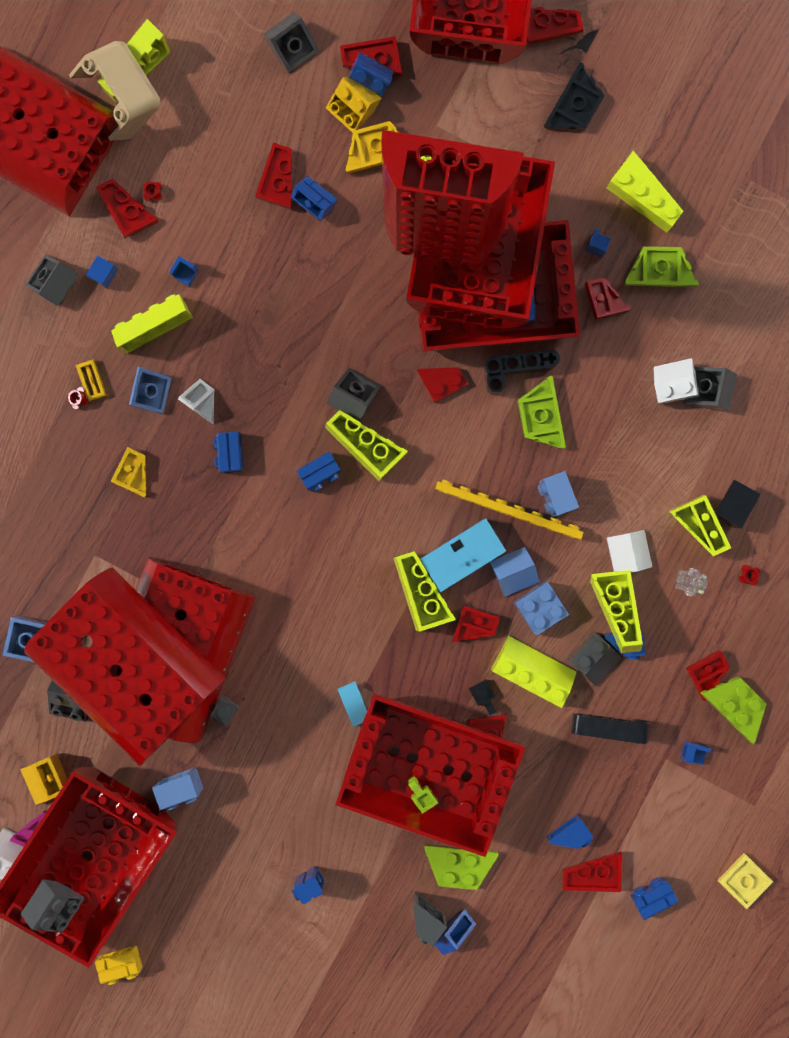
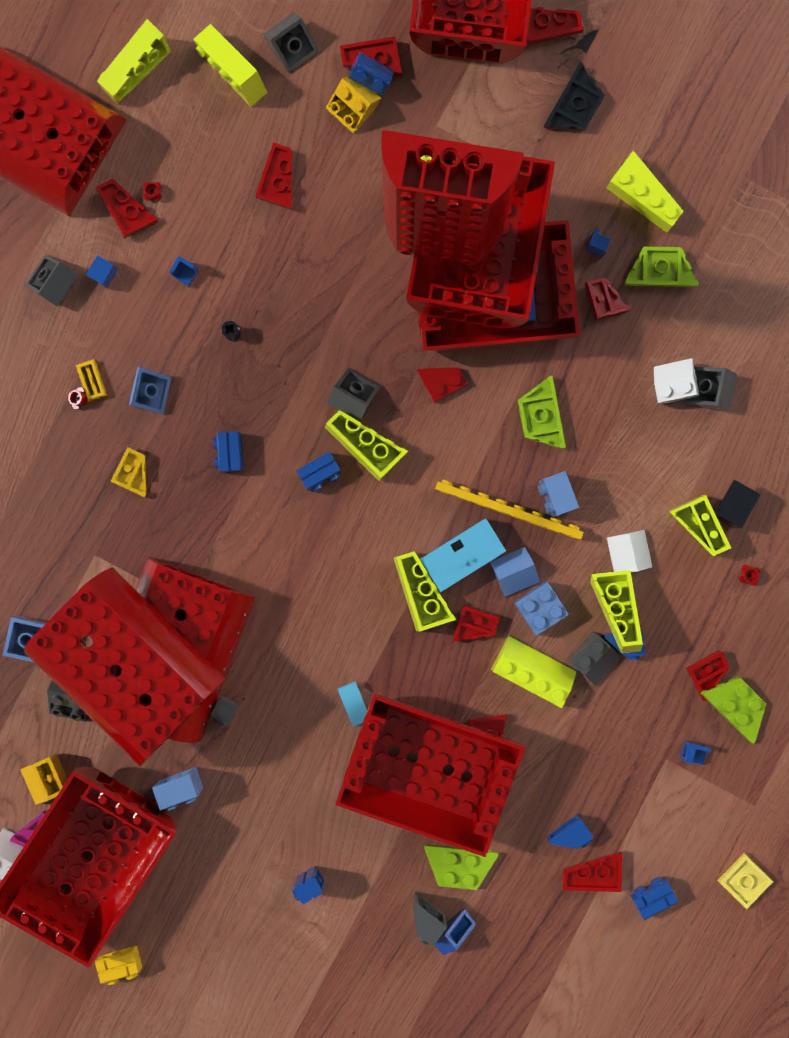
dark grey slope [21,880,85,933] -> none
tan windscreen [69,41,160,141] -> none
neon yellow slope [111,294,193,354] -> none
white slope [178,379,215,425] -> none
blue brick [291,176,337,222] -> none
yellow wing [346,121,398,174] -> none
lime plate [408,776,438,814] -> none
black plate [469,679,496,715] -> none
black beam [484,350,560,395] -> none
black beam [571,713,651,744] -> none
clear brick [675,568,707,597] -> none
none -> neon yellow wedge [194,24,268,107]
none -> black bush [221,321,241,341]

